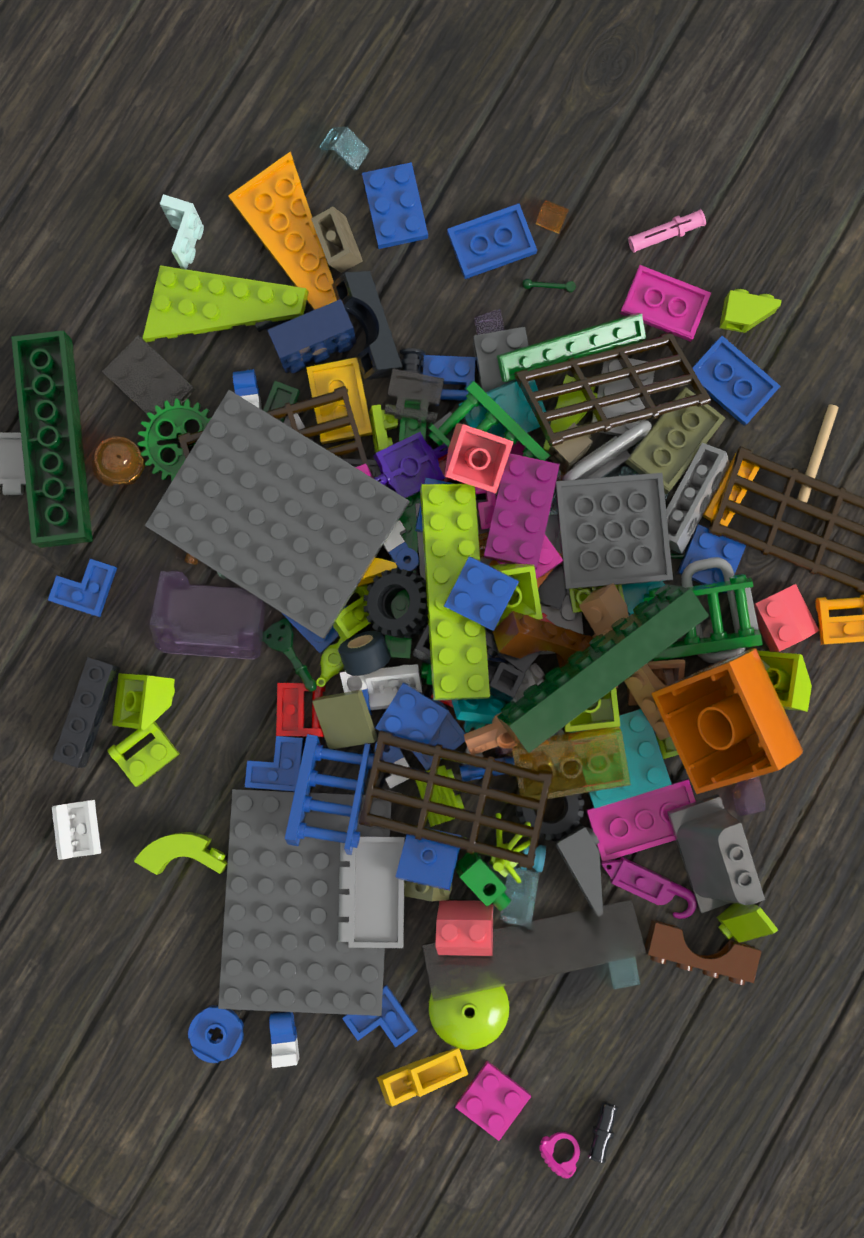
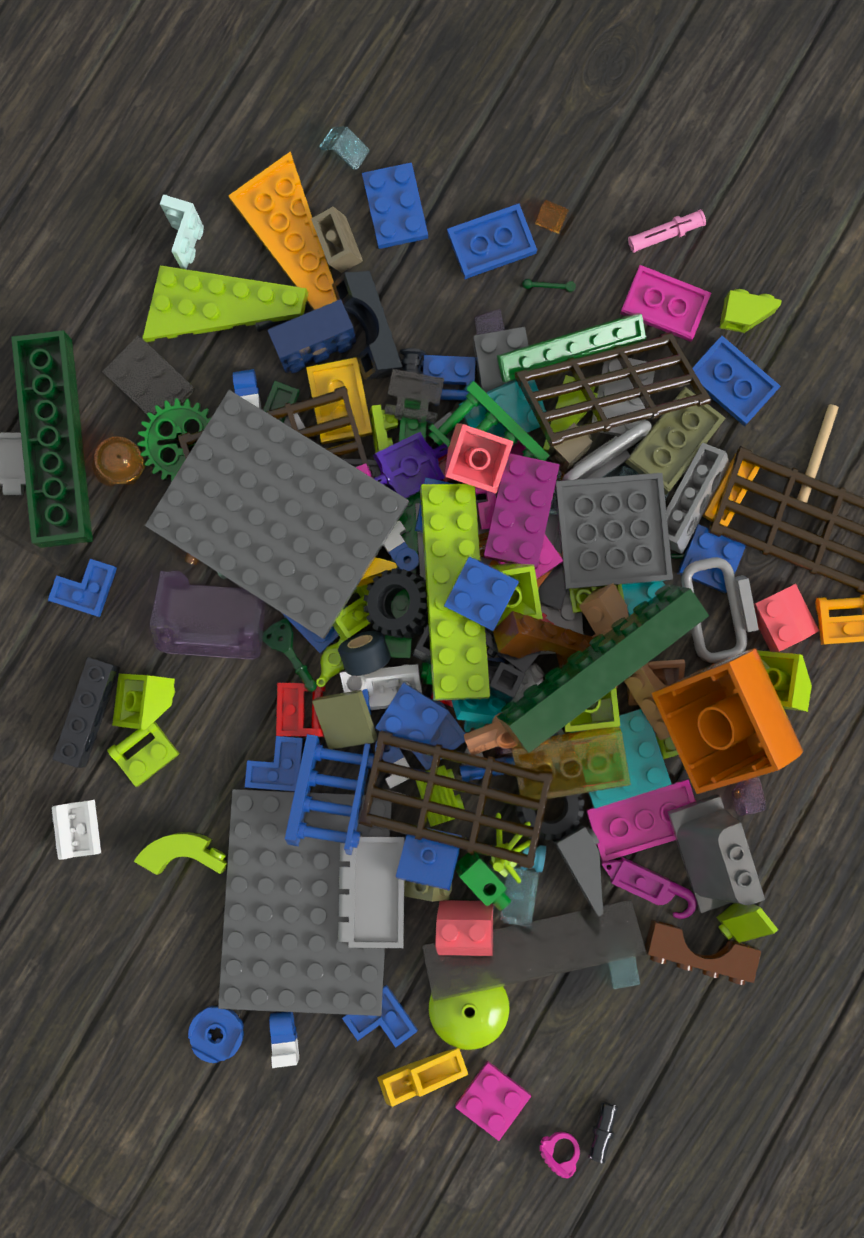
green fence [643,574,762,661] -> none

